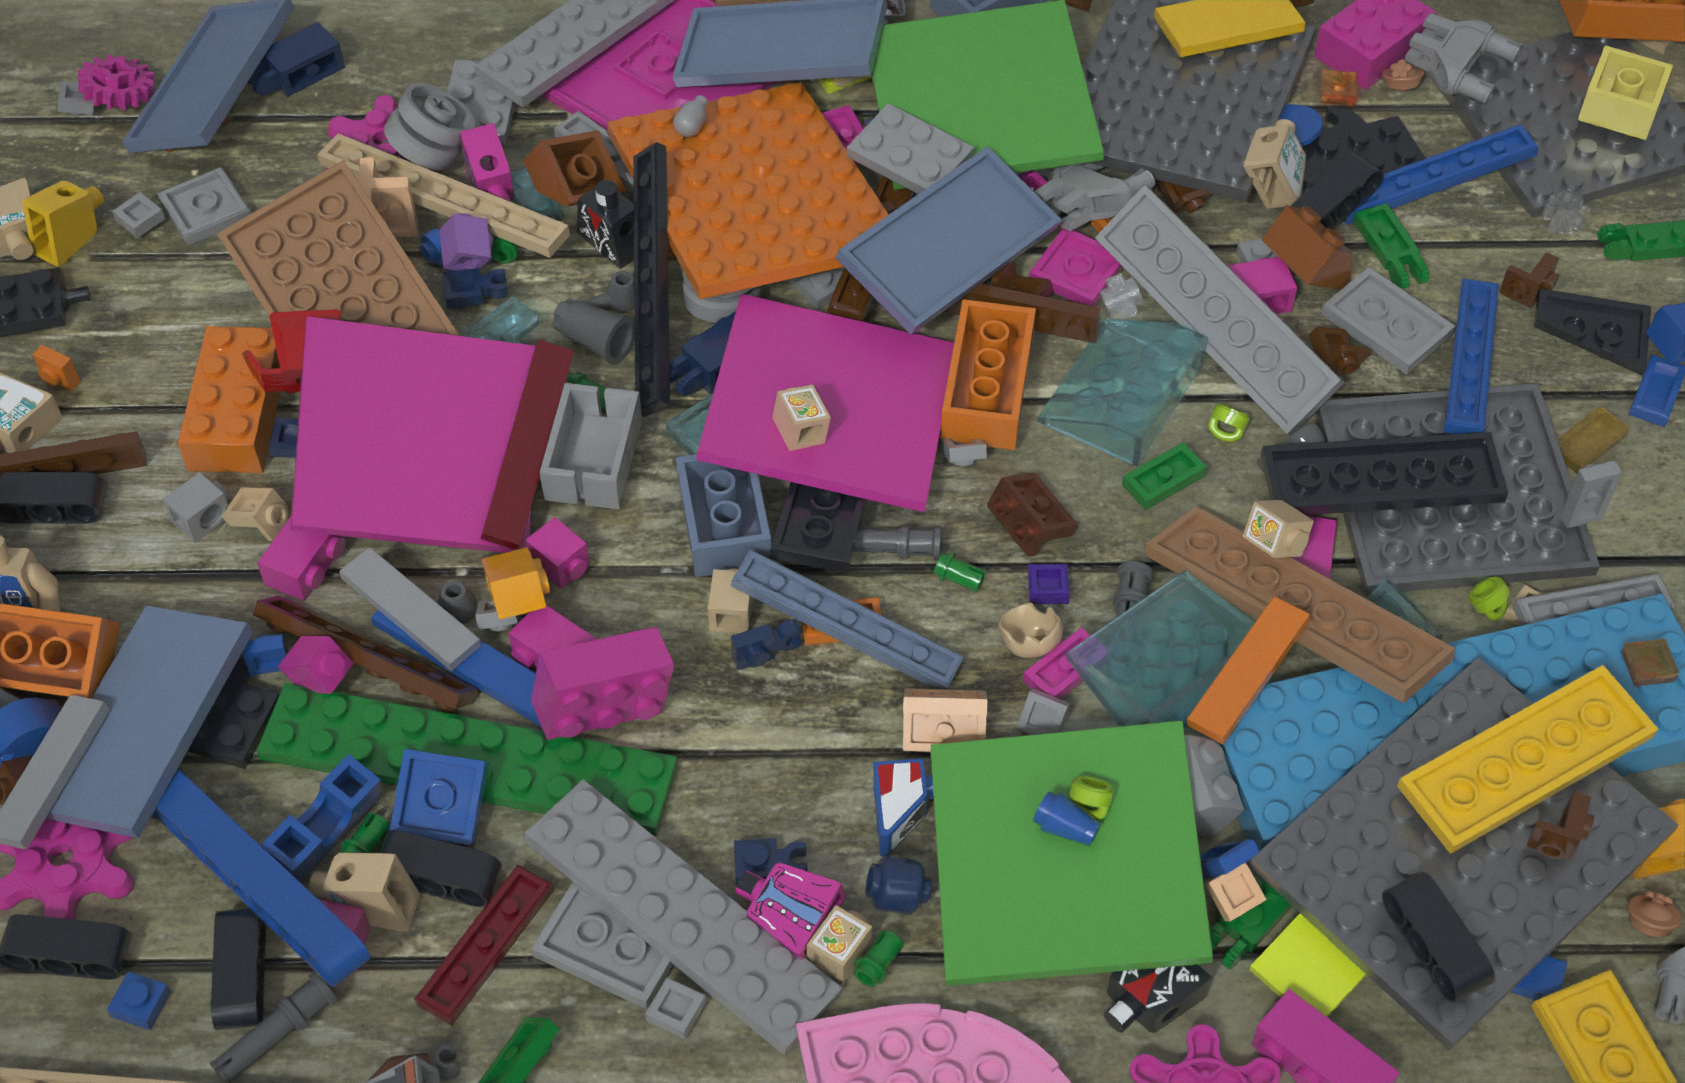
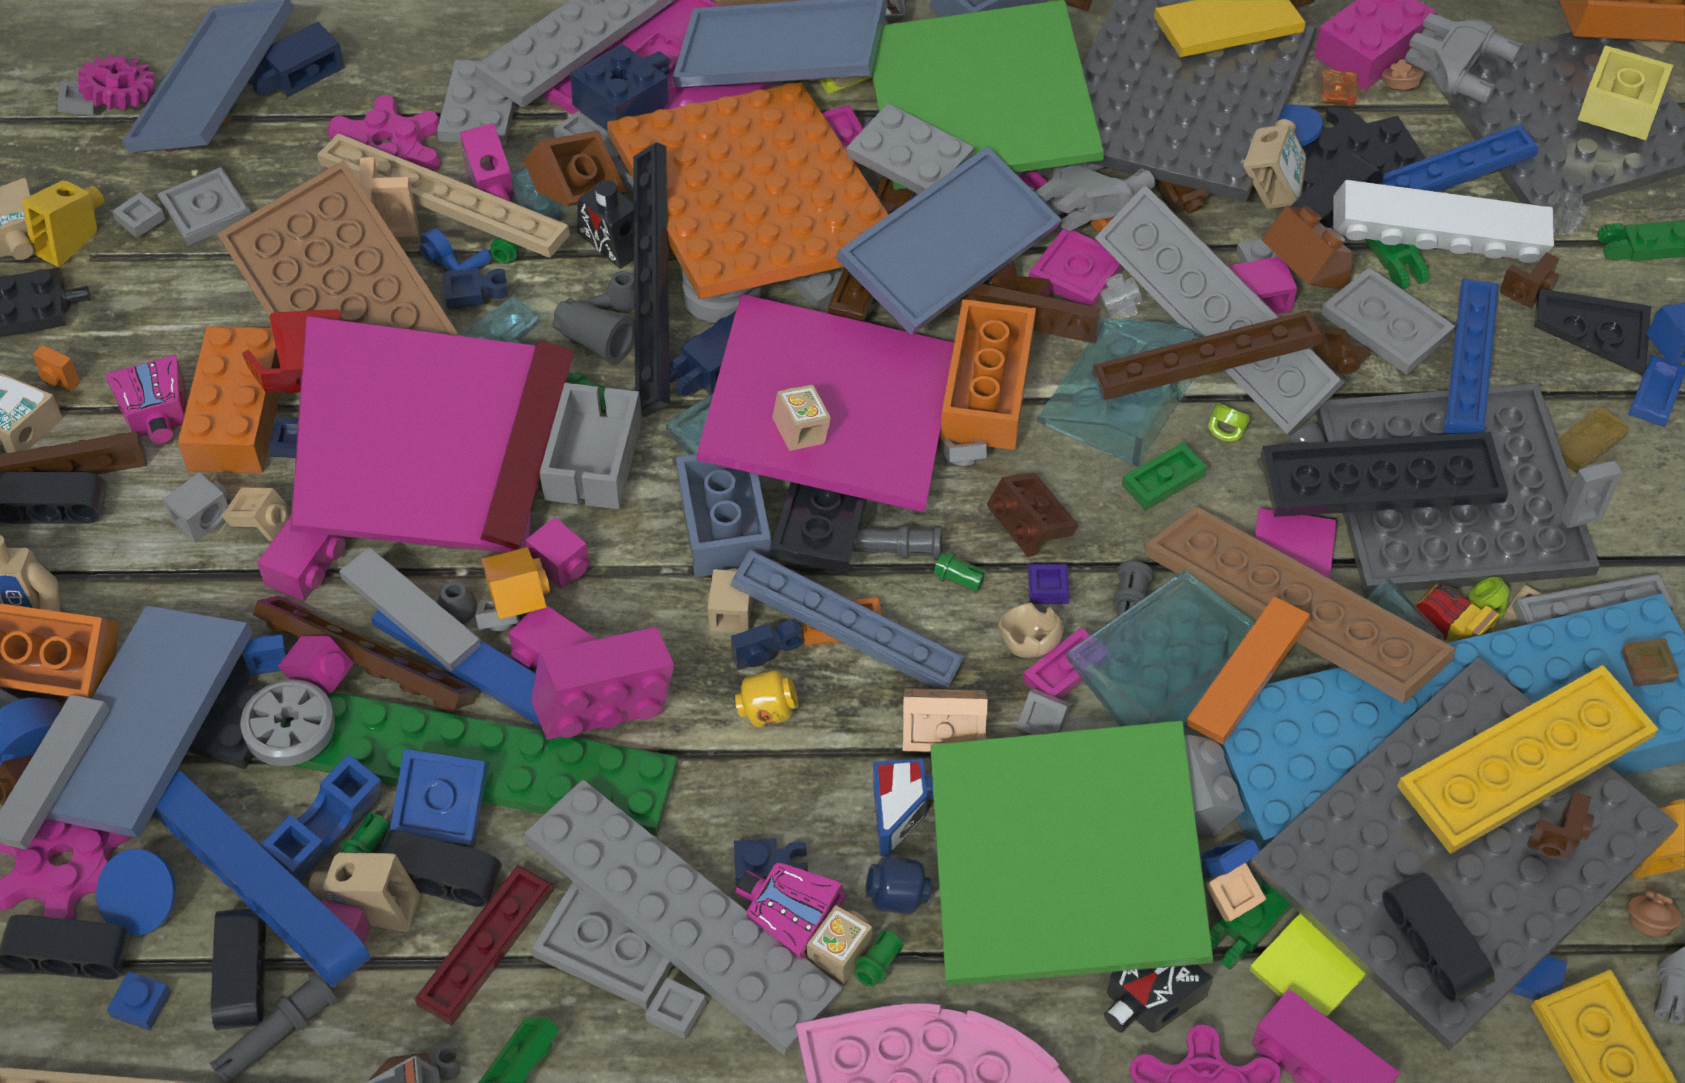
light grey wheel [384,83,475,171] -> none
medium lavender brick [439,213,492,271] -> none
light grey cylinder [674,95,708,137] -> none
blue cone [1033,791,1101,846] -> none
lime tile [1069,776,1114,821] -> none
tan brick [1242,500,1314,558] -> none
none -> blue piece [96,849,176,936]
none -> dark pink torso [105,354,186,444]
none -> light grey wheel [240,679,335,766]
none -> dark blue hinge [570,43,669,131]
none -> yellow head [735,670,798,728]
none -> reddish brown tile [1093,310,1323,400]
none -> white brick [1333,180,1554,263]
none -> leg [1415,583,1500,642]

